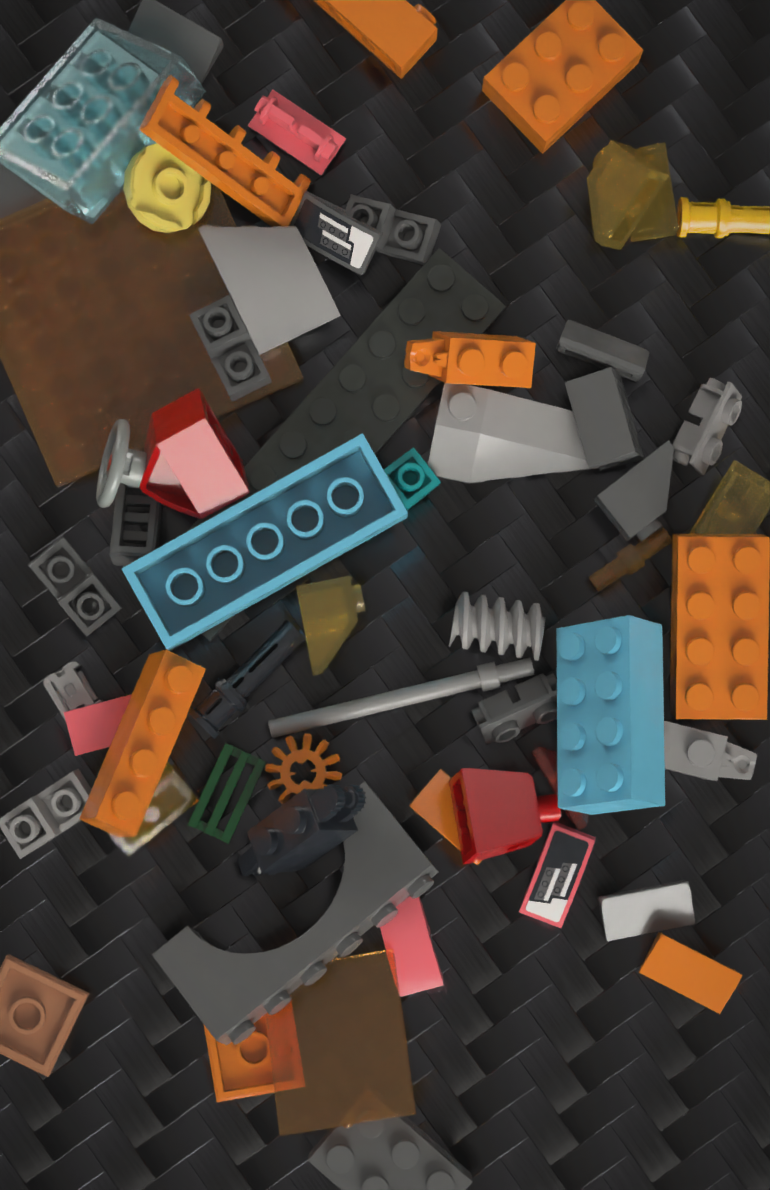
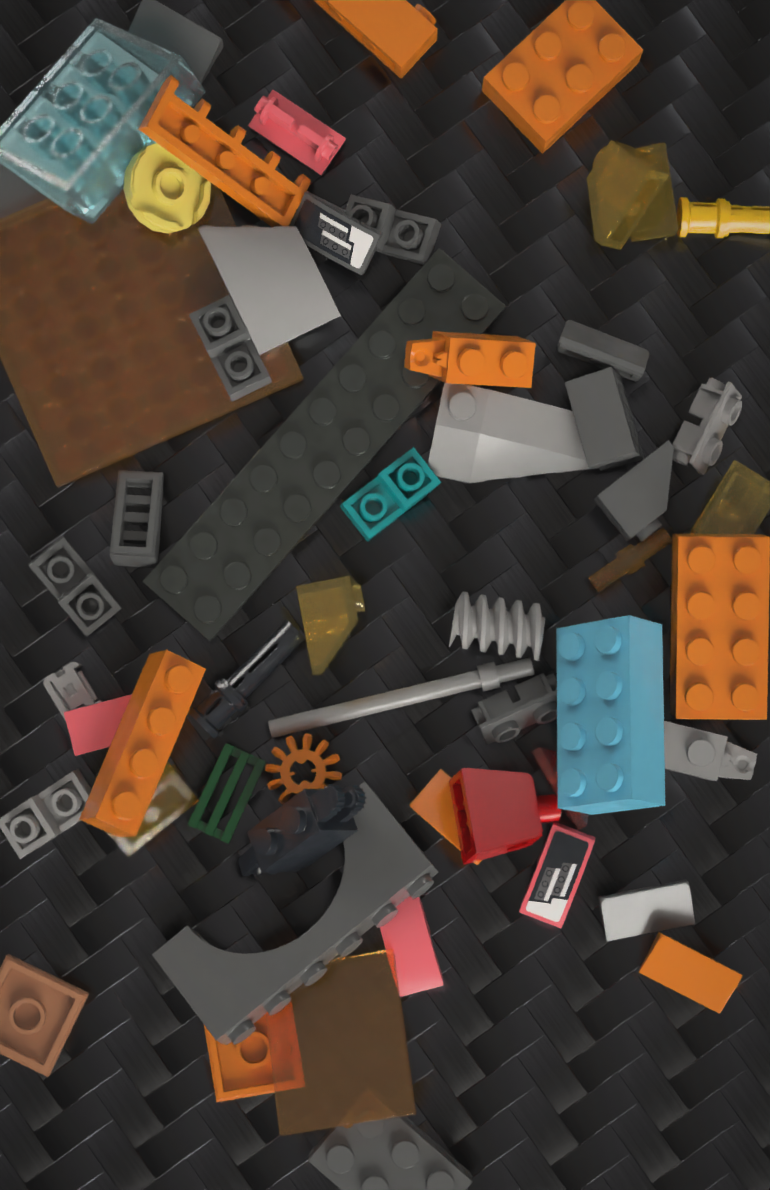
piece [96,388,250,519] -> none
medium azure brick [122,433,408,651] -> none

